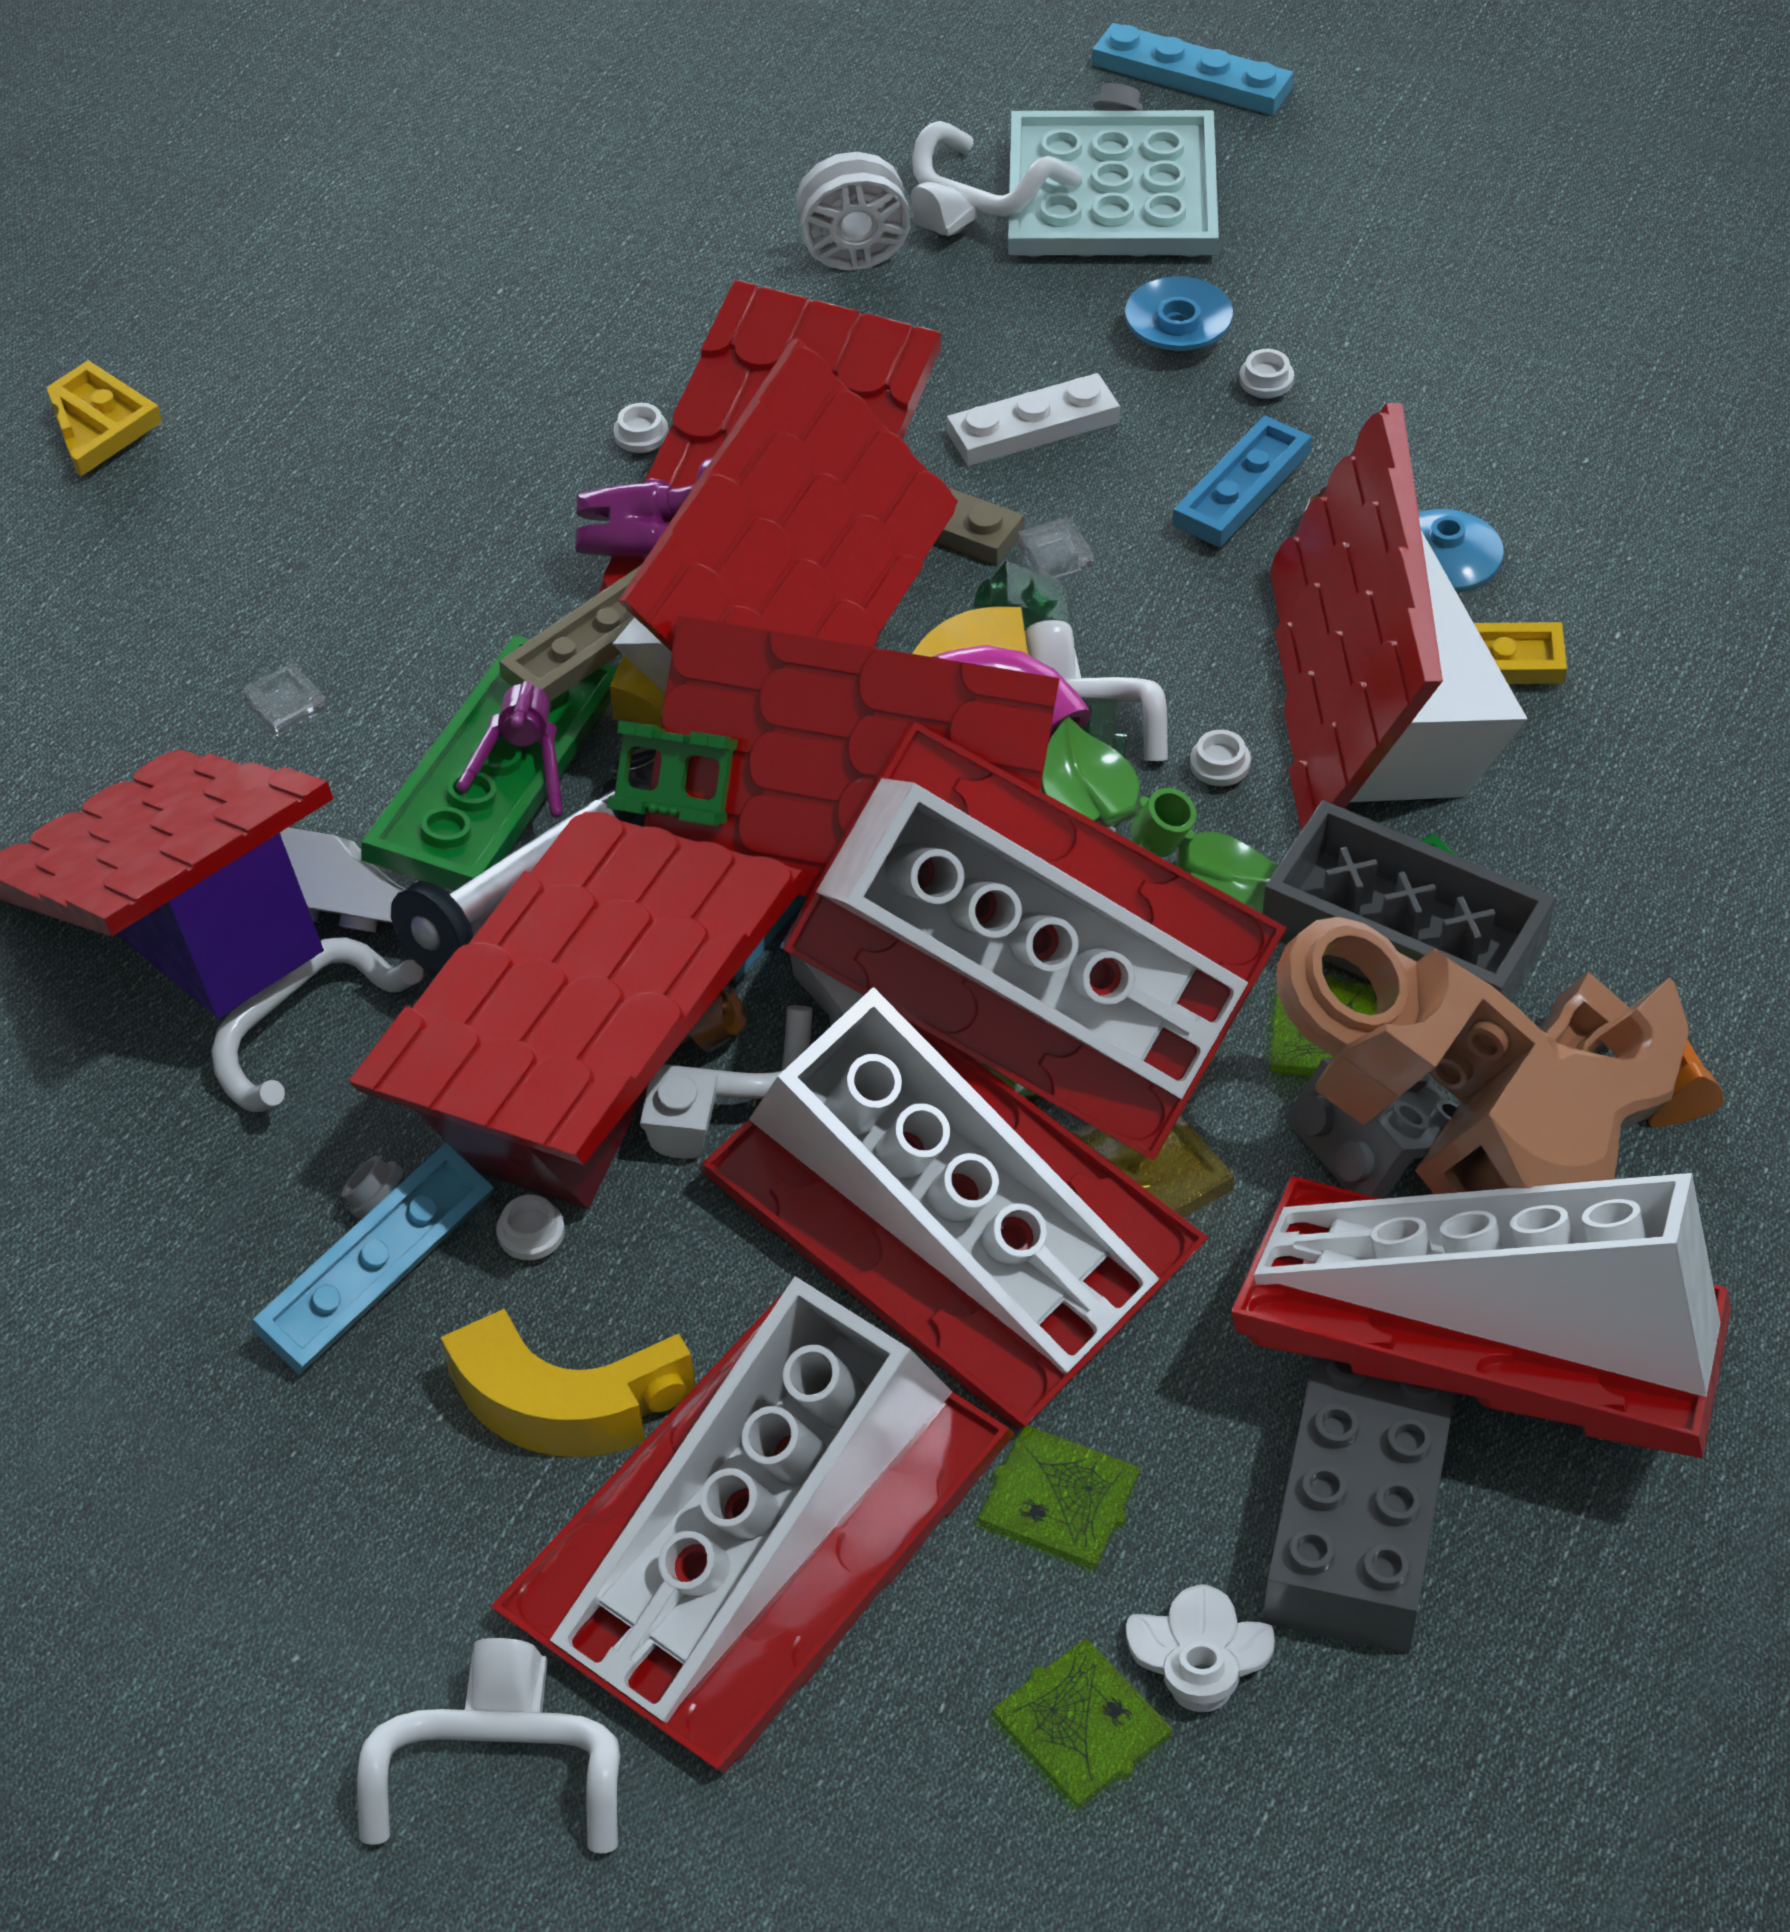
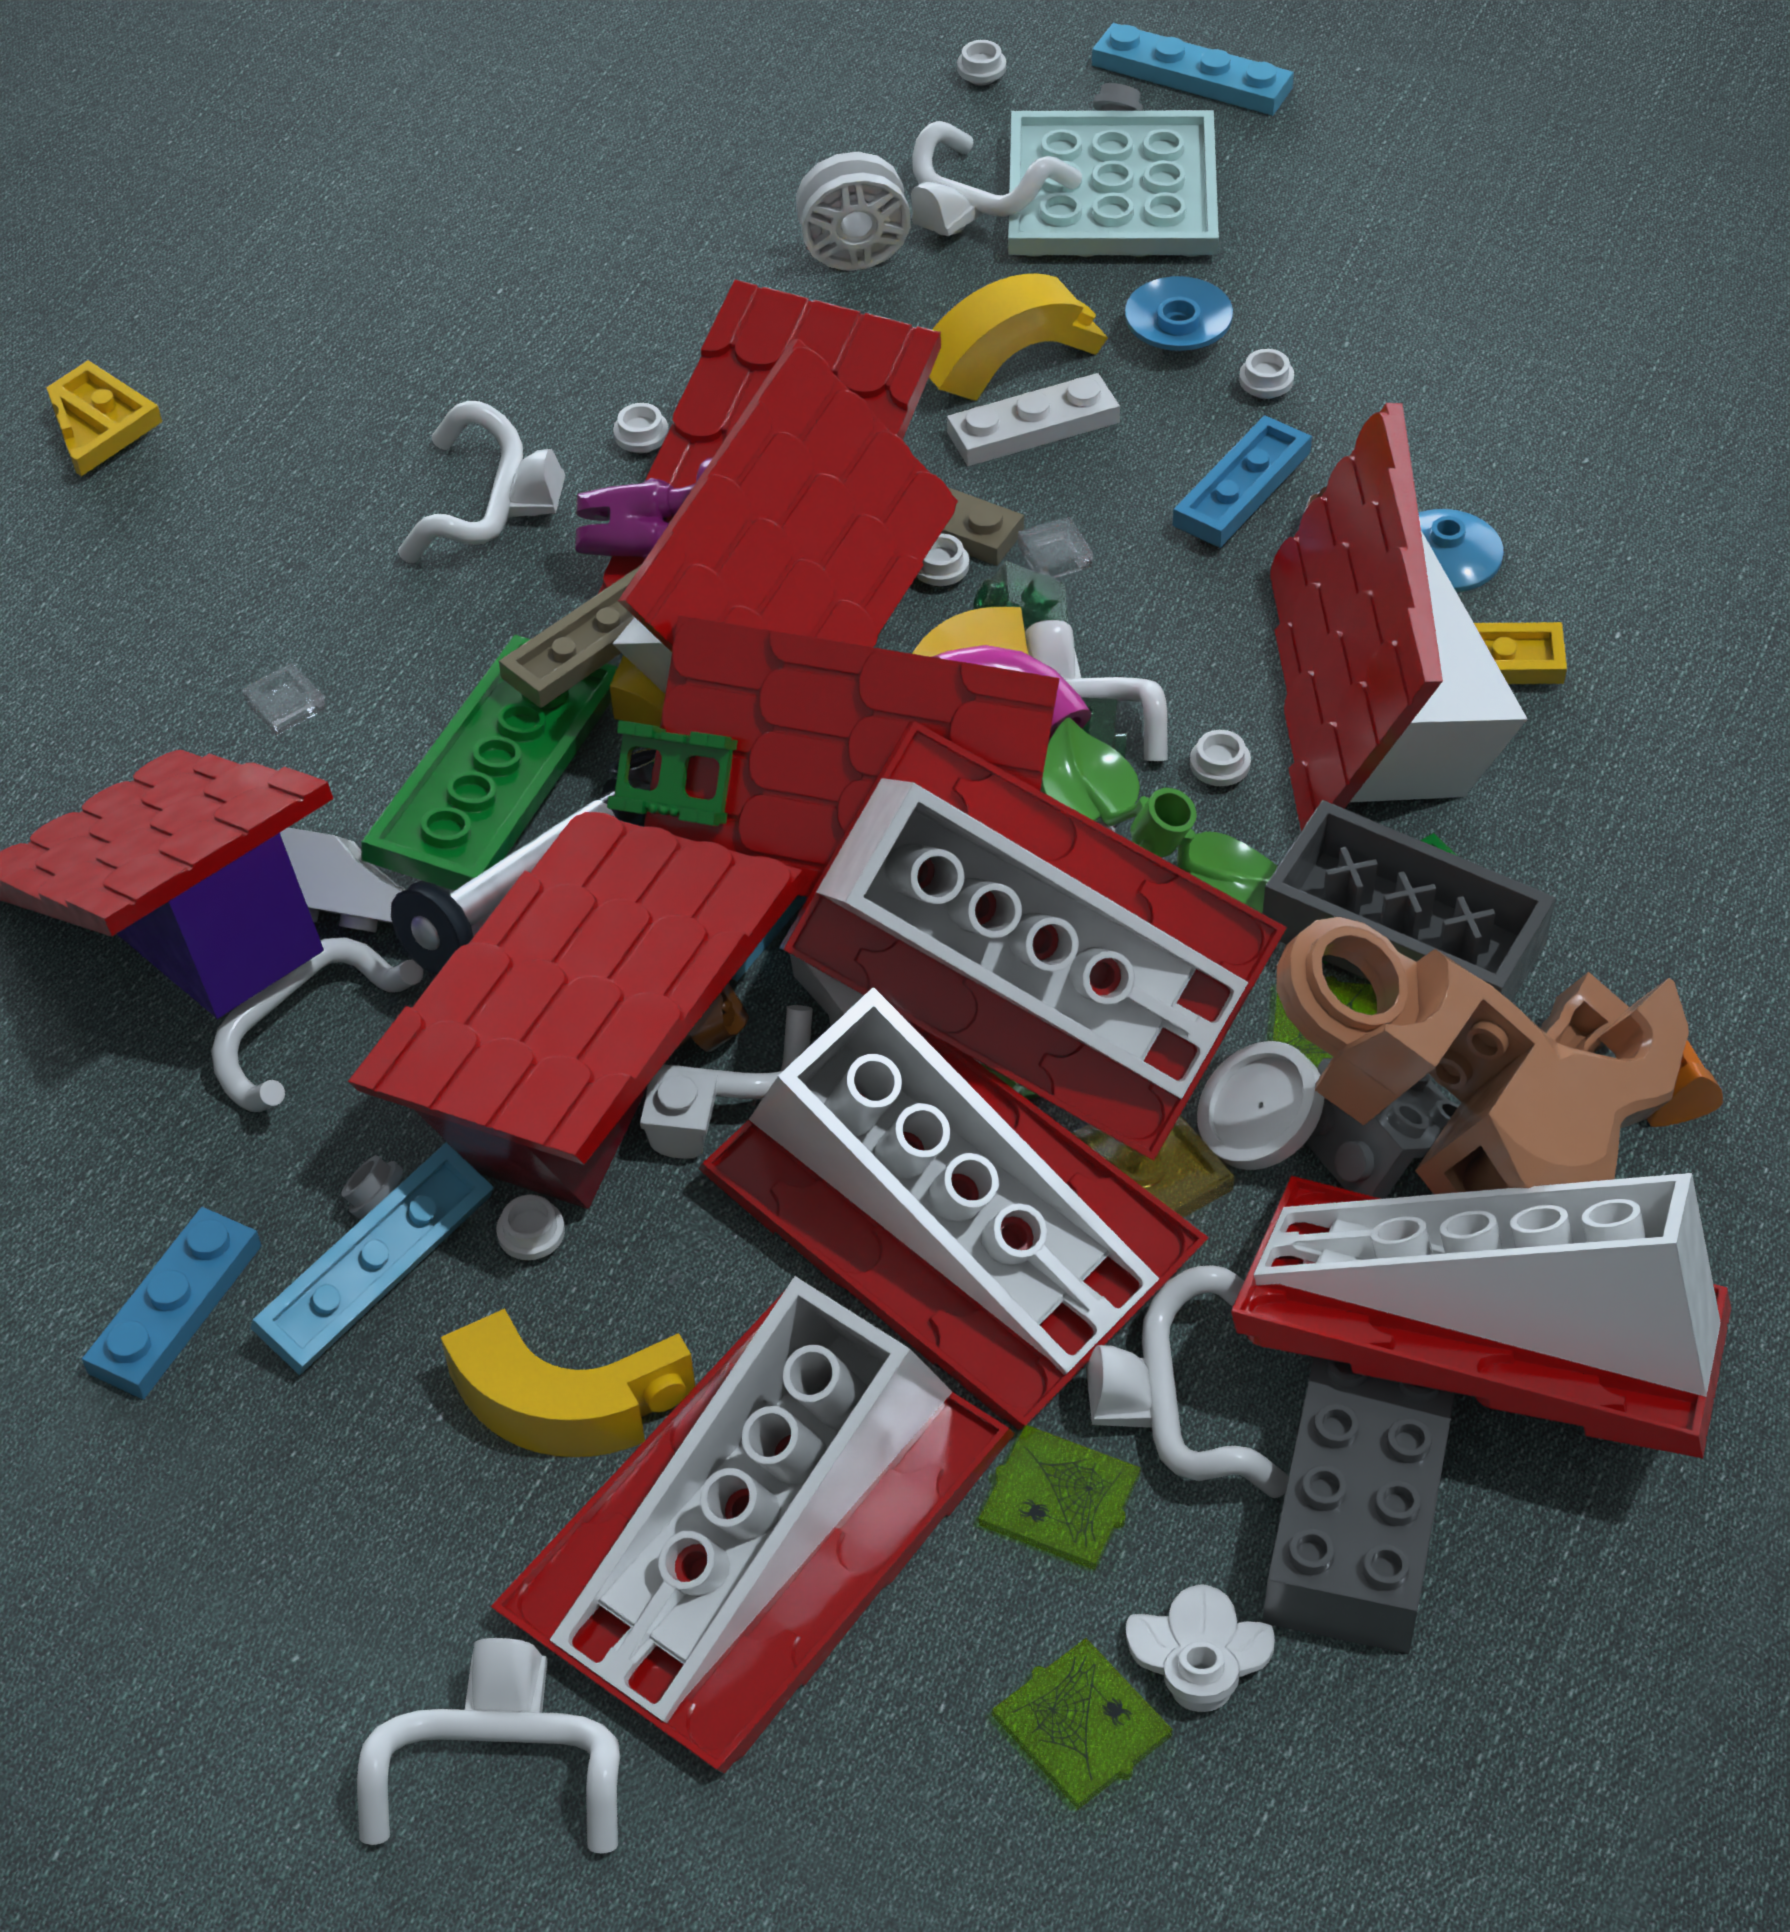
magenta plant [456,681,562,818] -> none
none -> dark azure plate [82,1207,262,1400]
none -> white piece [398,401,565,563]
none -> white plate [916,534,969,586]
none -> yellow arch [929,273,1108,401]
none -> white plate [957,40,1006,85]
none -> white piece [1086,1265,1289,1498]
none -> white piece [1197,1041,1324,1170]

